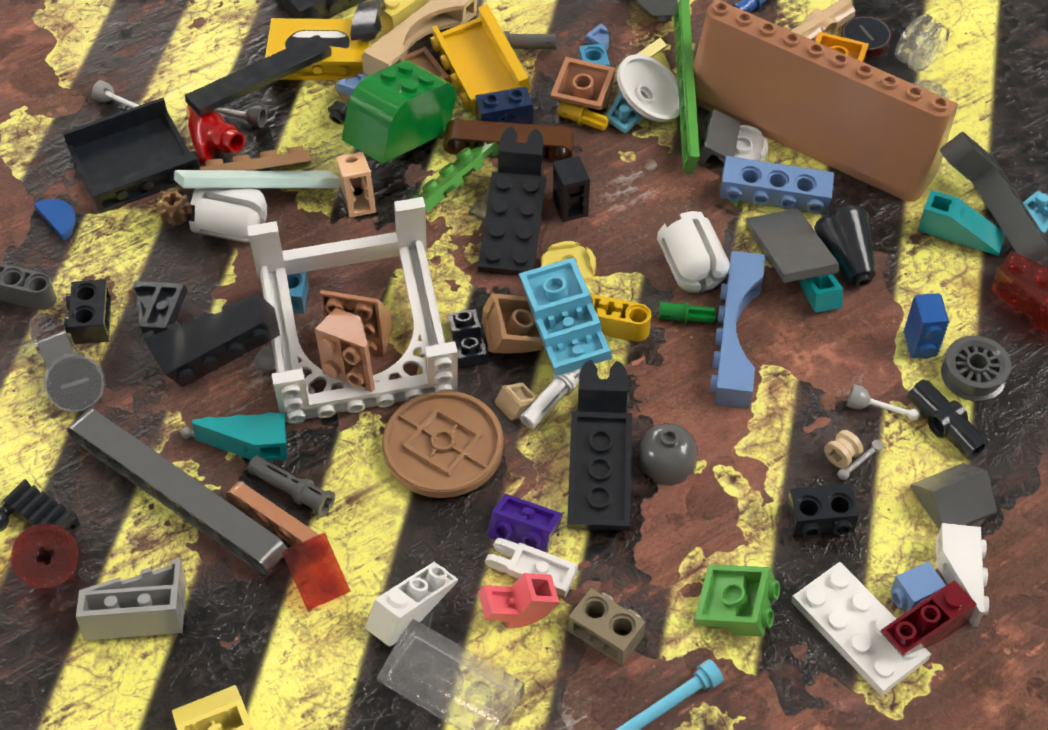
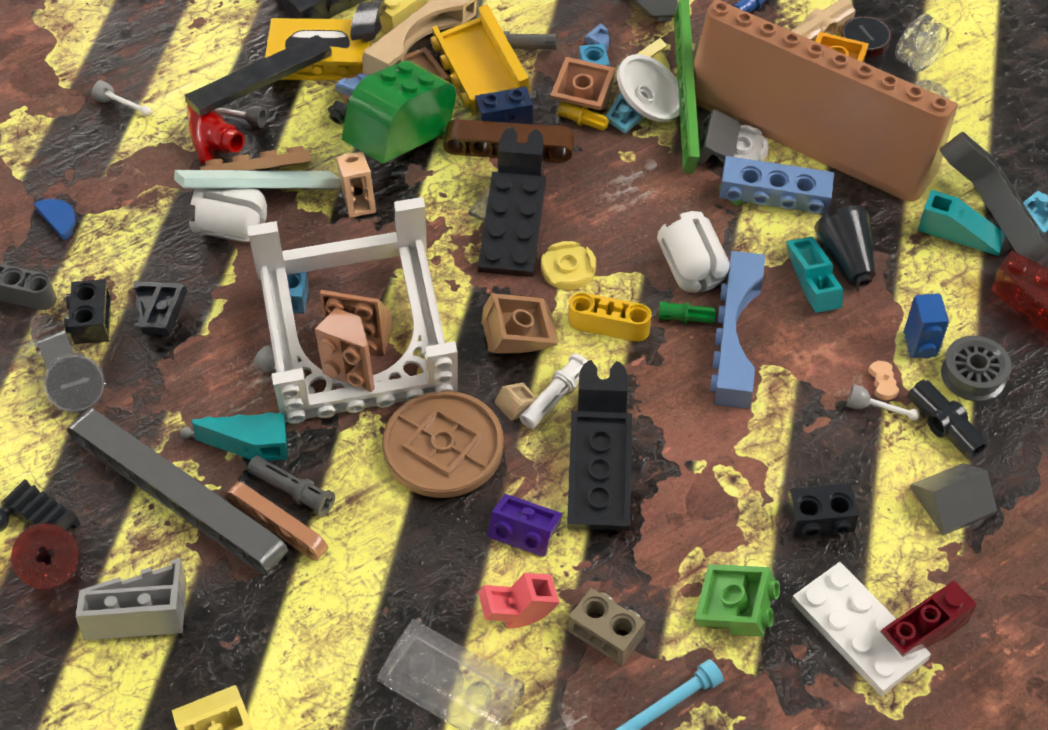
black panel [62,97,200,214] -> none
black wedge [143,294,280,387] -> none
medium nougat gear [156,191,193,226] -> none
clear red plate [281,532,350,611] -> none
white slope [365,562,458,647] -> none
bright green wing [410,142,499,213] -> none
black slope [448,309,488,367] -> none
white hinge [485,538,578,597] -> none
medium azure slope [519,257,612,376] -> none
black brick [552,156,590,222] -> none
dark grey cylinder [637,423,698,486] -> none
dark grey tile [746,209,839,283] -> none
tan wheel [824,430,863,468] -> none
light grey hinge [837,440,884,480] -> none
medium blue brick [890,561,946,613] -> none
white slope [936,523,989,627] -> none
none -> light nougat piece [868,361,899,401]

